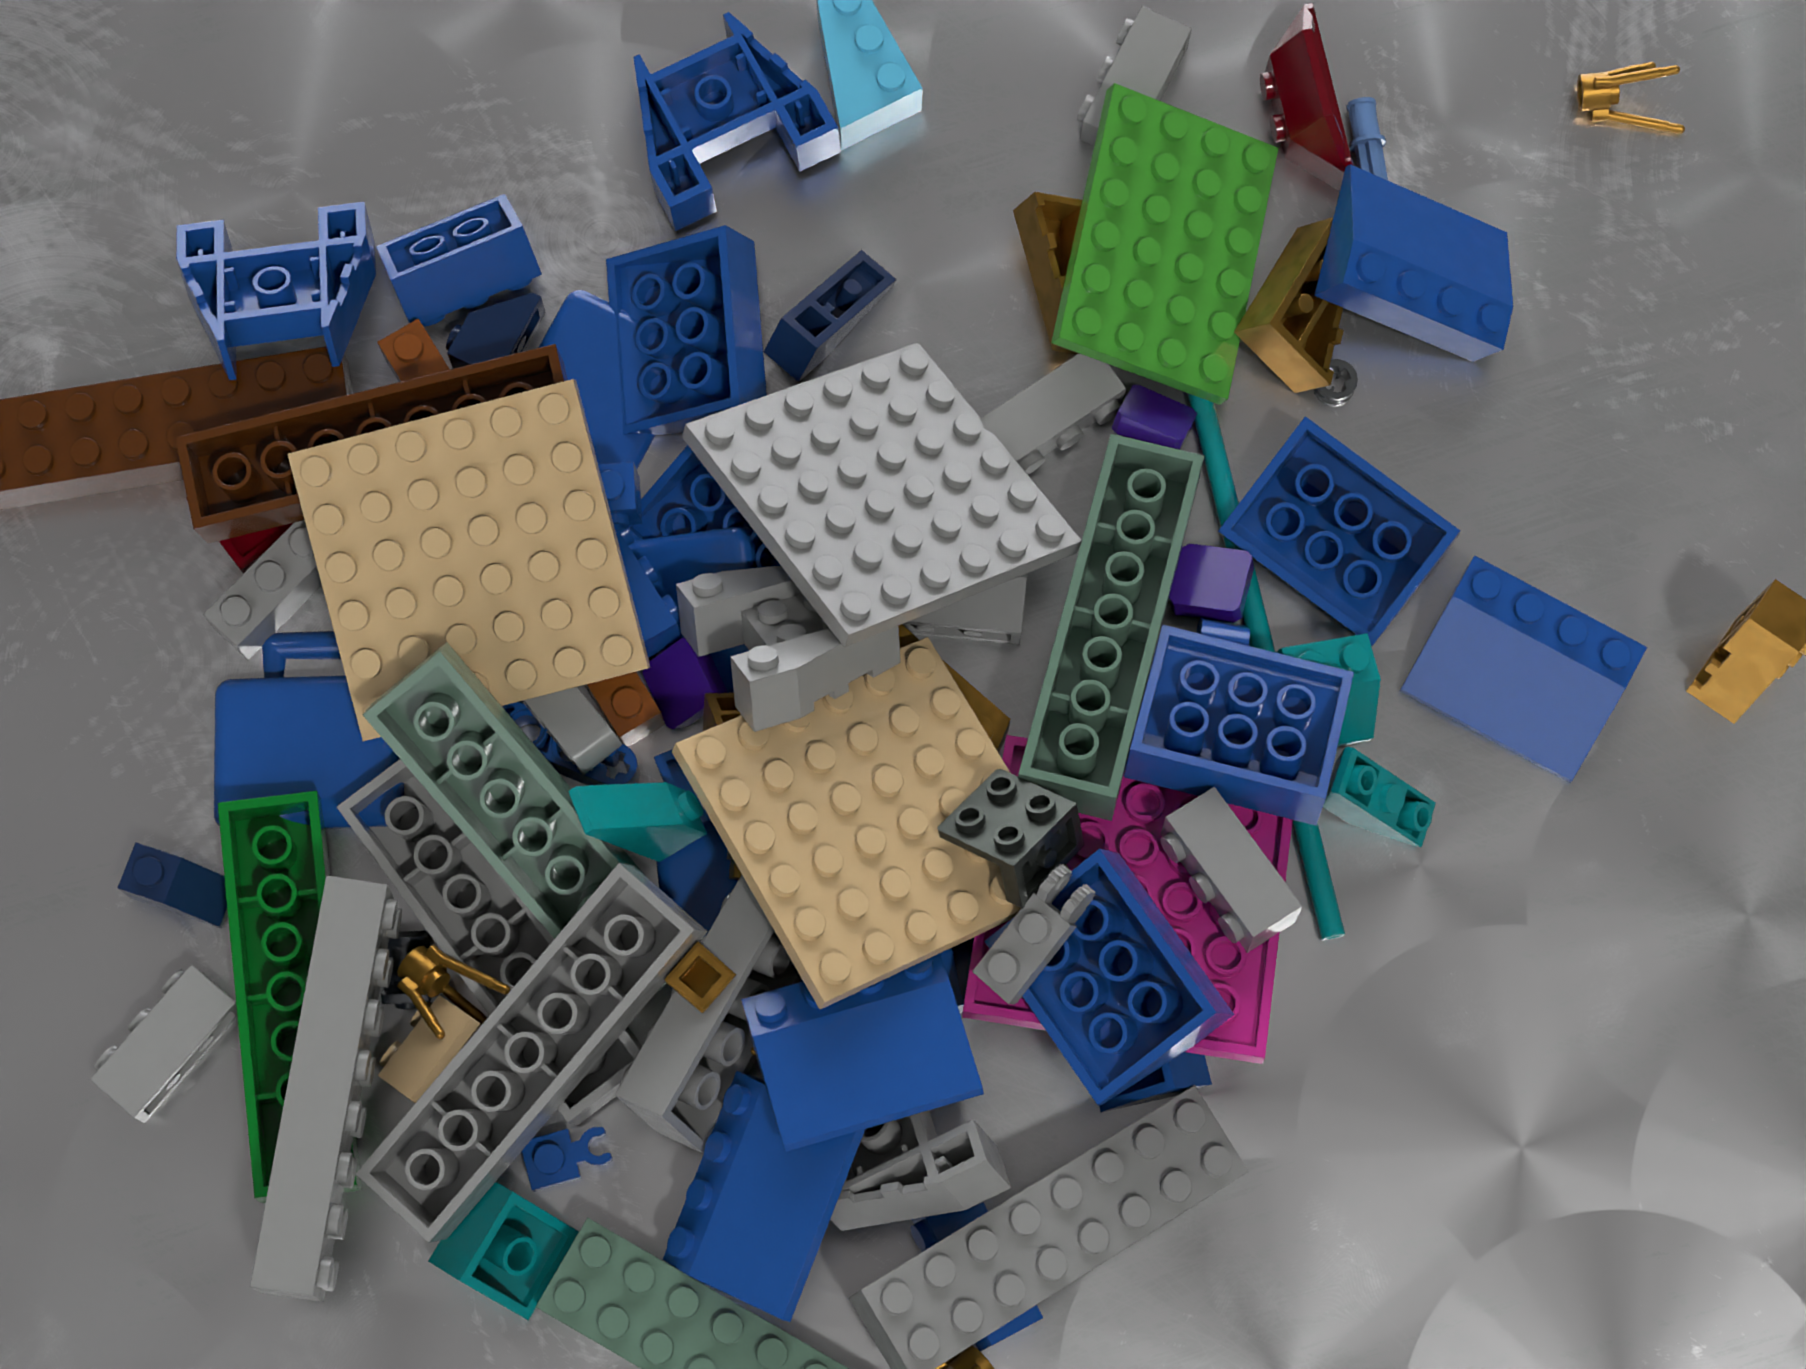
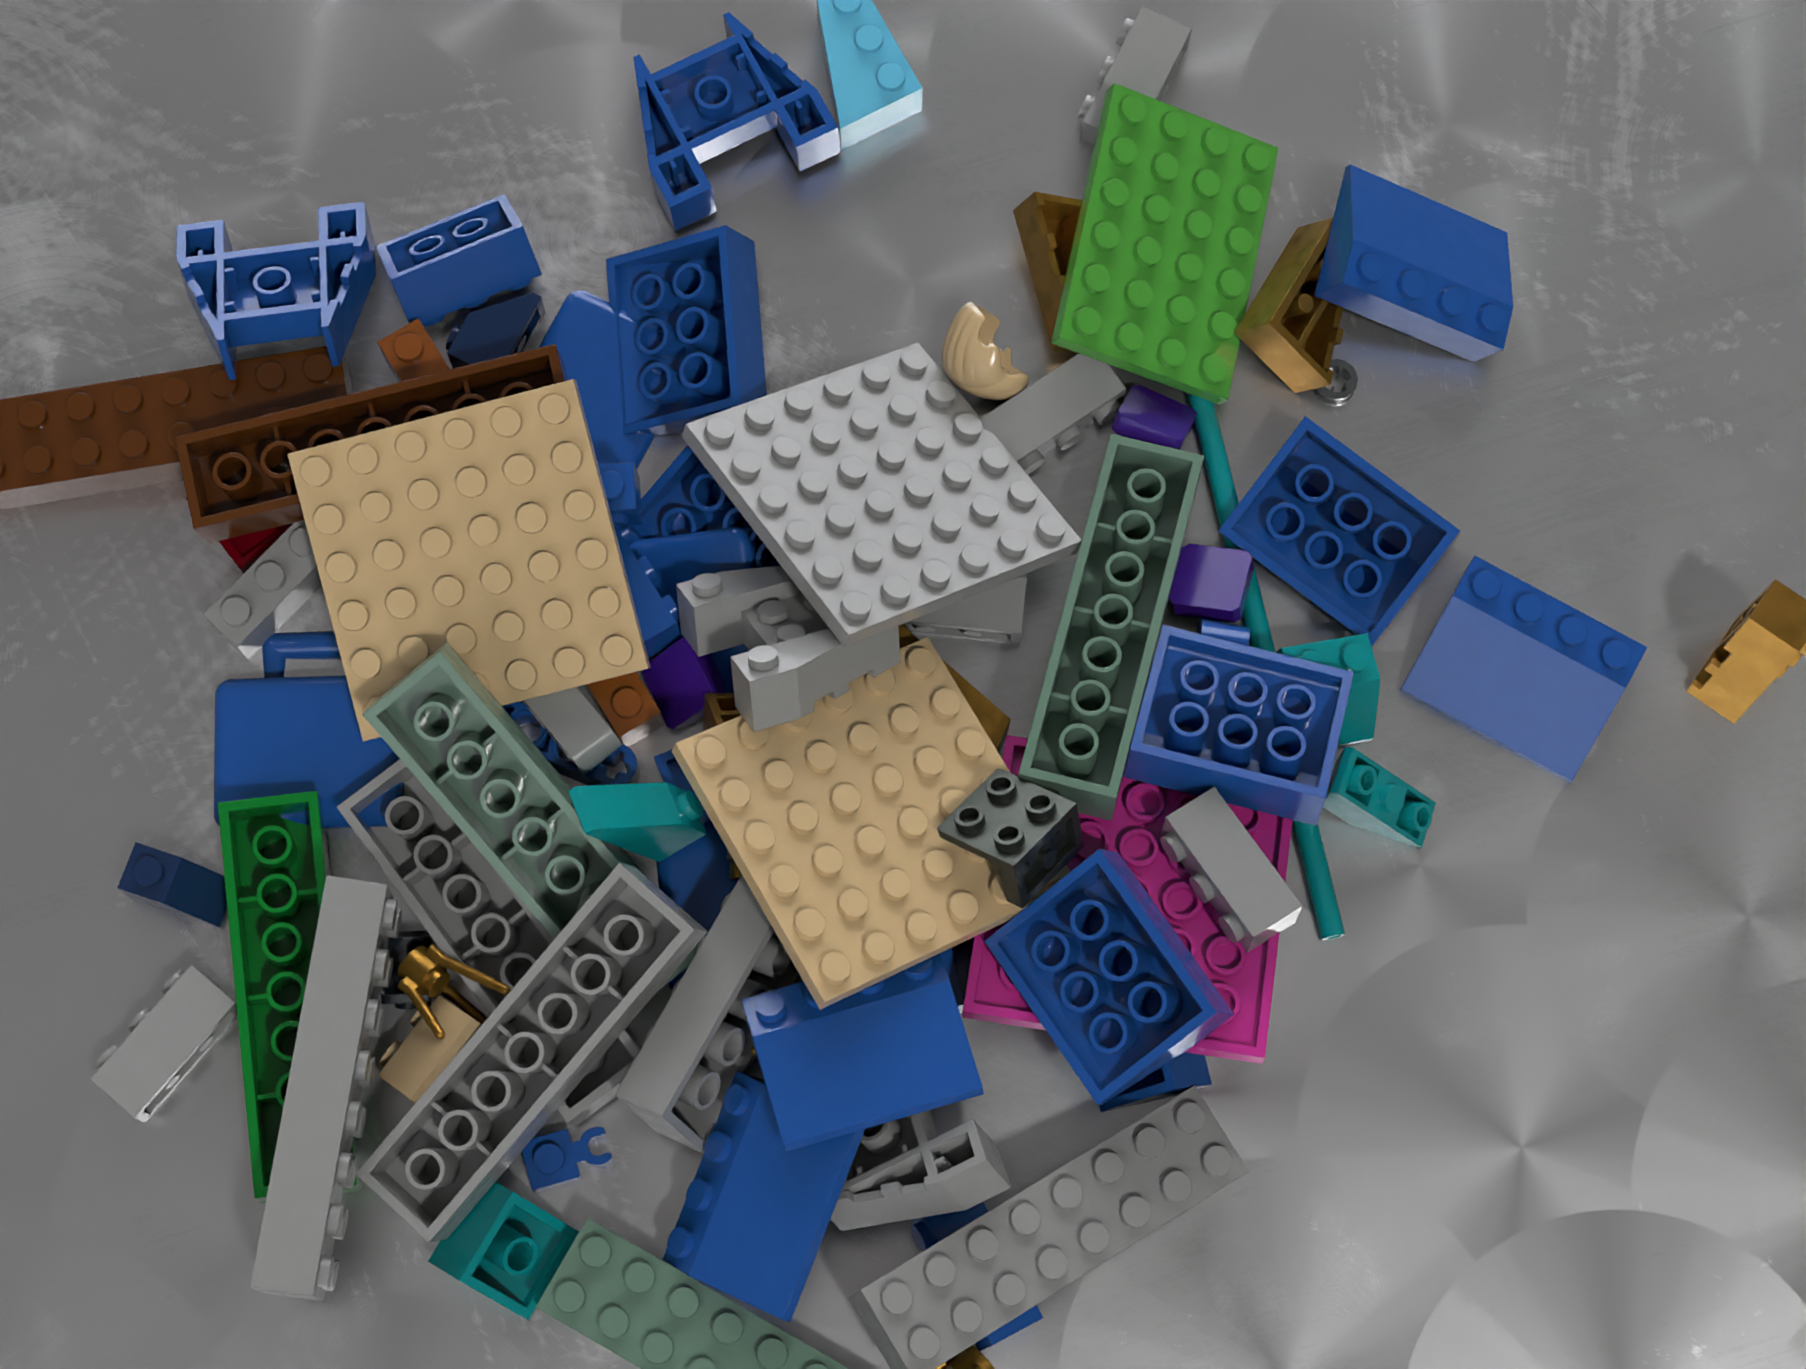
pearl gold slope [664,942,736,1014] -> none
dark blue slope [763,250,897,382] -> none
light grey hinge [972,864,1096,1005] -> none
dark red wedge [1260,3,1354,191] -> none
medium blue axle [1346,97,1388,180] -> none
pearl gold plant [1577,62,1685,134] -> none
none -> tan piece [941,302,1029,400]

